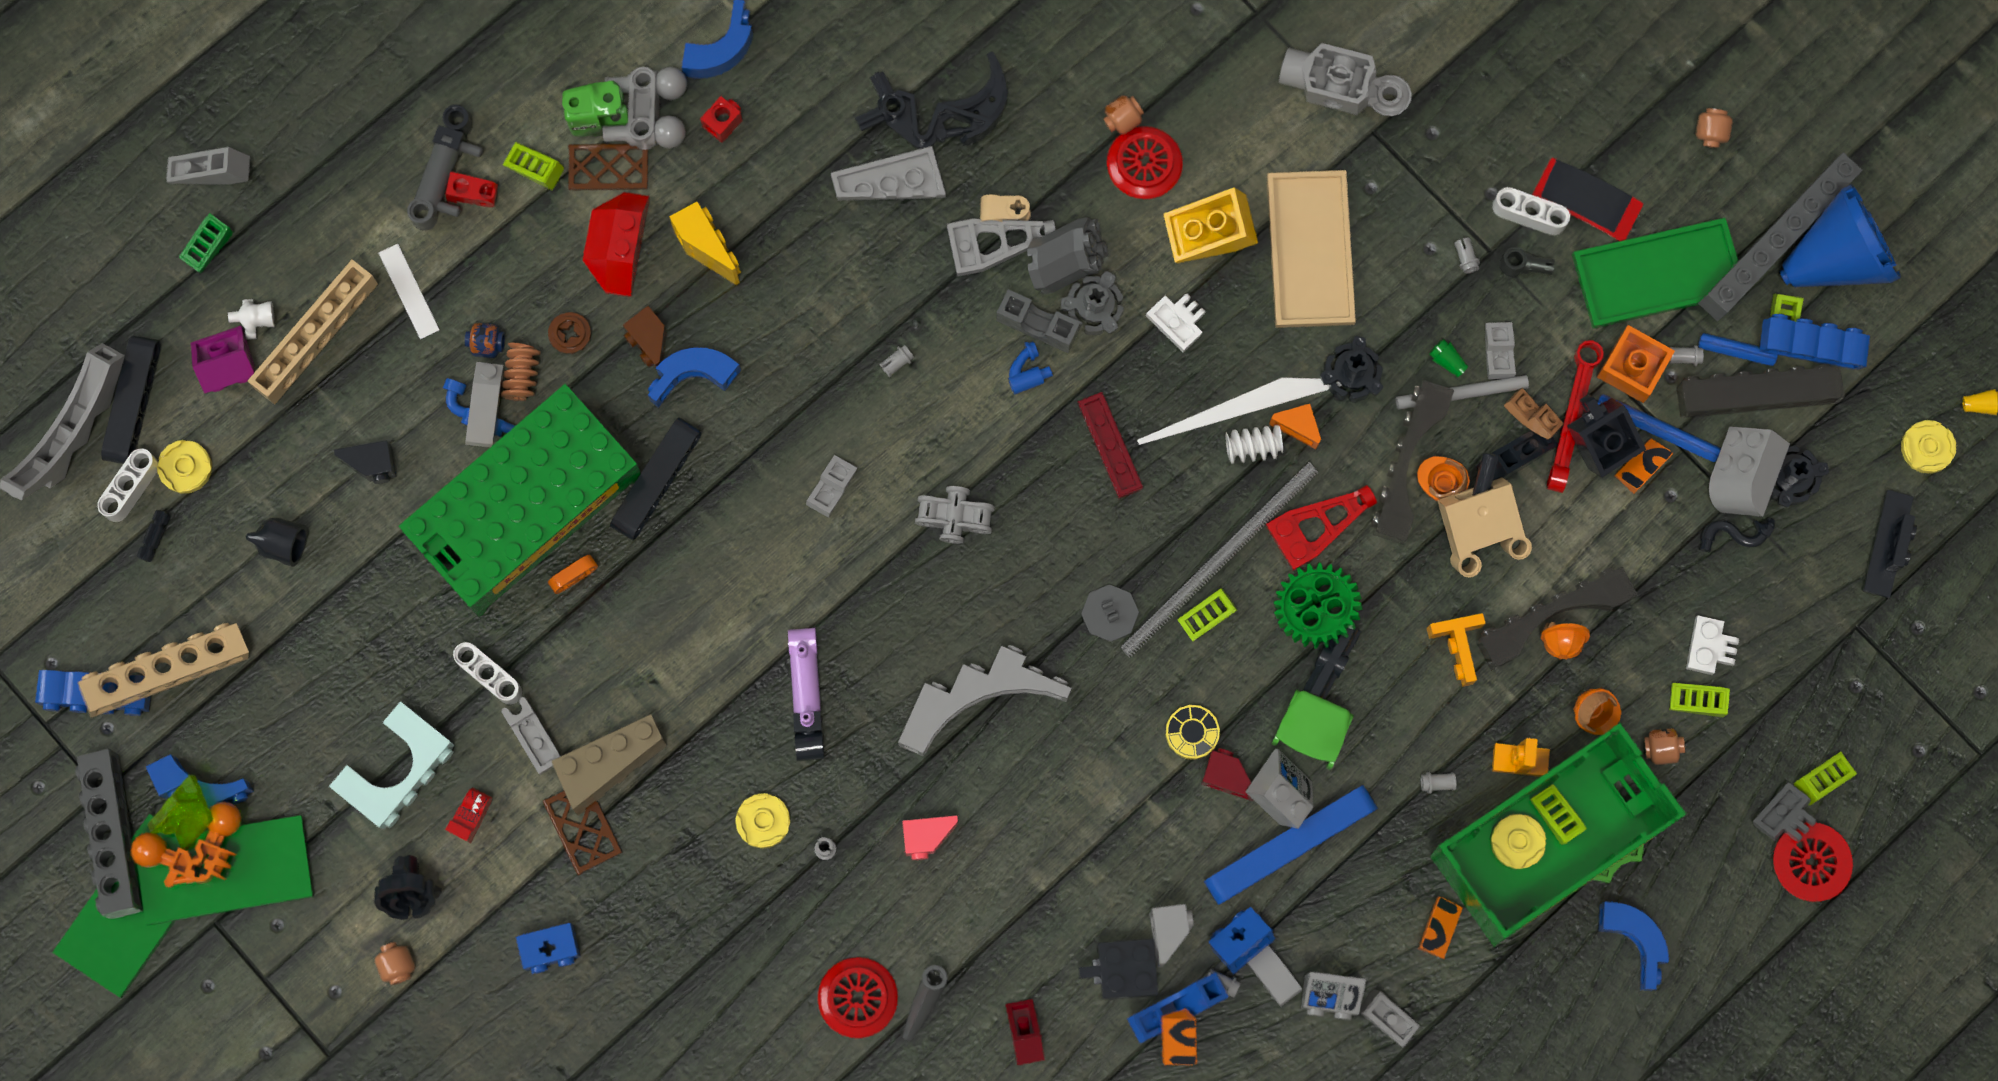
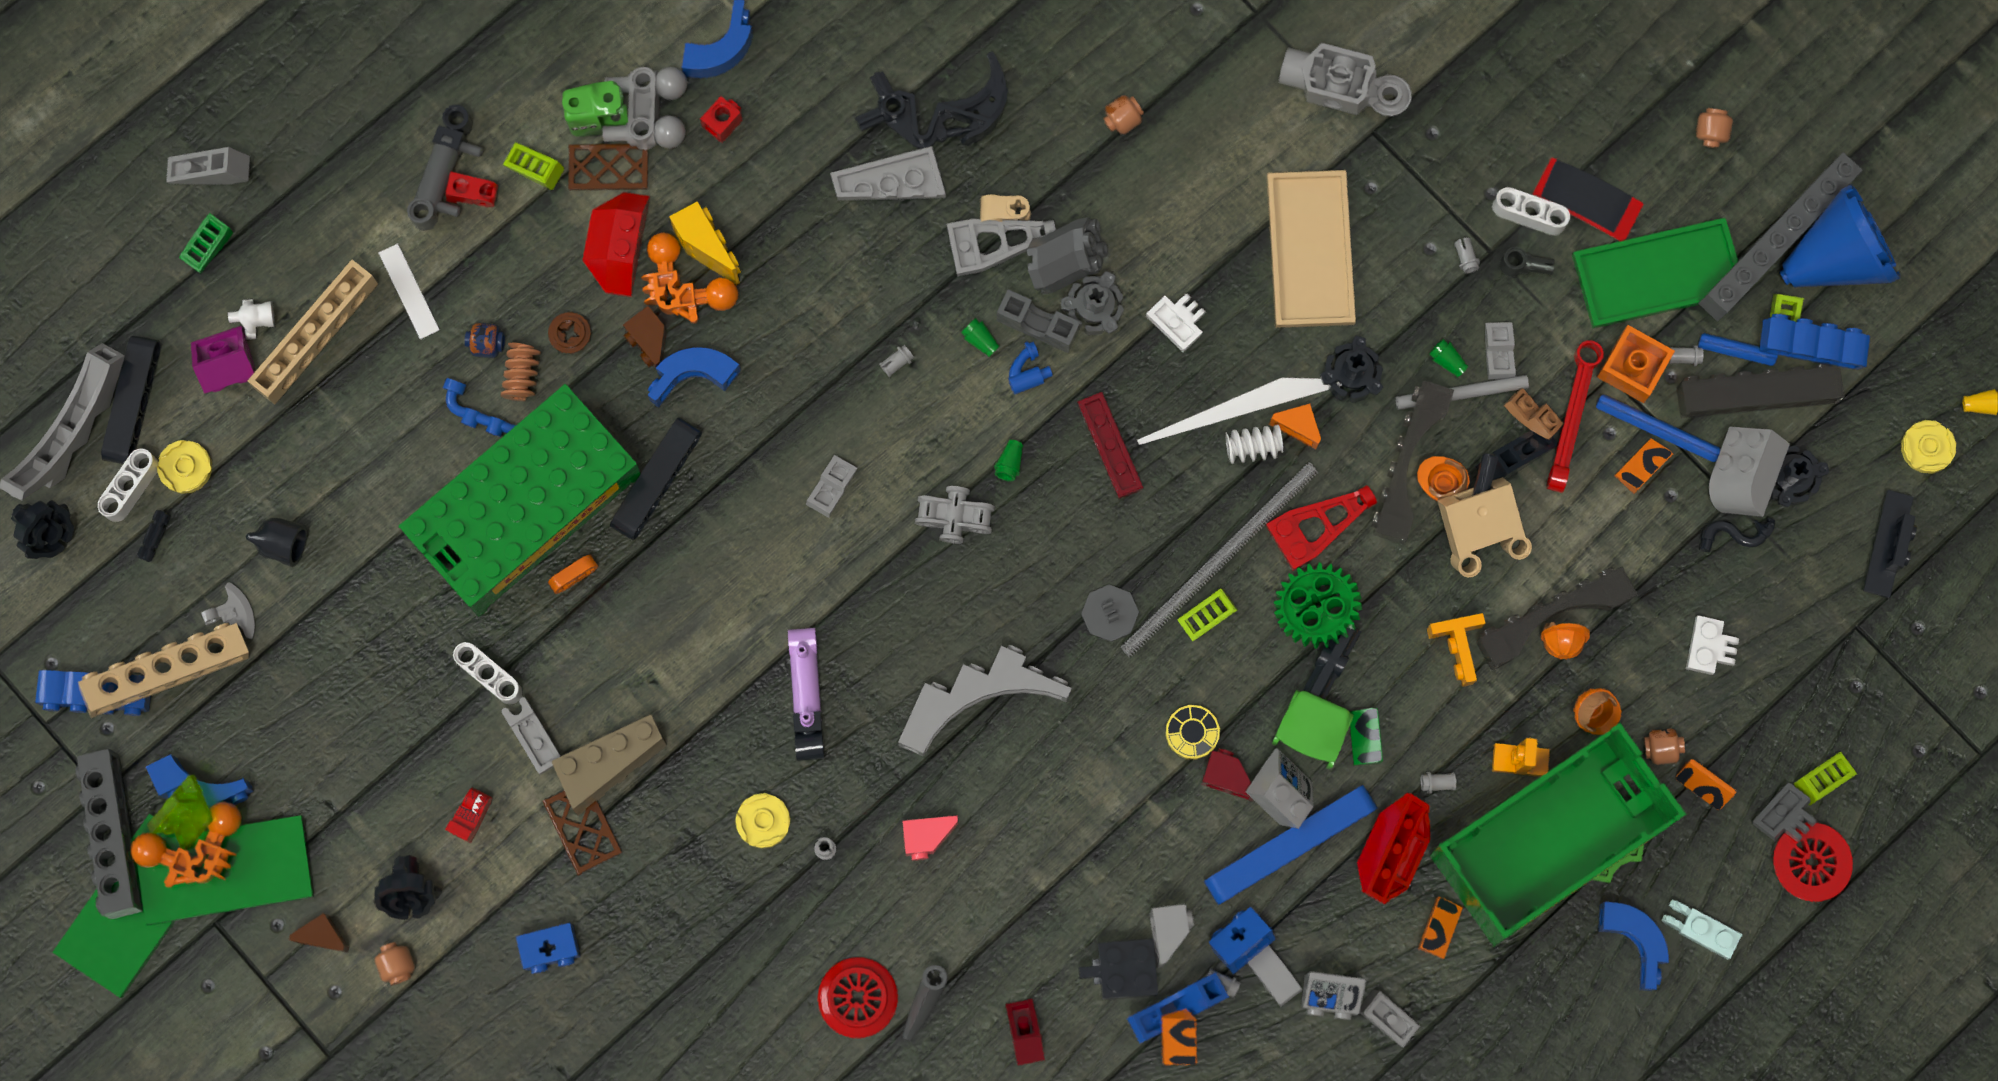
light aqua arch [329,701,455,830] -> none
black slope [334,440,396,484] -> none
light grey slope [465,362,503,447] -> none
red piece [1107,126,1183,199] -> none
yellow slope [1164,187,1258,263] -> none
light yellow tile [1490,814,1546,869] -> none
lime slope [1530,784,1587,845] -> none
black hinge [1567,394,1647,478] -> none
lime slope [1669,683,1730,717] -> none
none -> black piece [11,500,74,559]
none -> light grey piece [201,582,255,639]
none -> reddish brown slope [289,913,349,953]
none -> orange piece [641,232,738,324]
none -> green cone [961,318,1000,357]
none -> green cone [994,440,1023,481]
none -> slope [1349,708,1383,766]
none -> red wedge [1357,793,1430,904]
none -> light aqua hinge [1661,900,1742,960]
none -> orange slope [1676,759,1736,810]

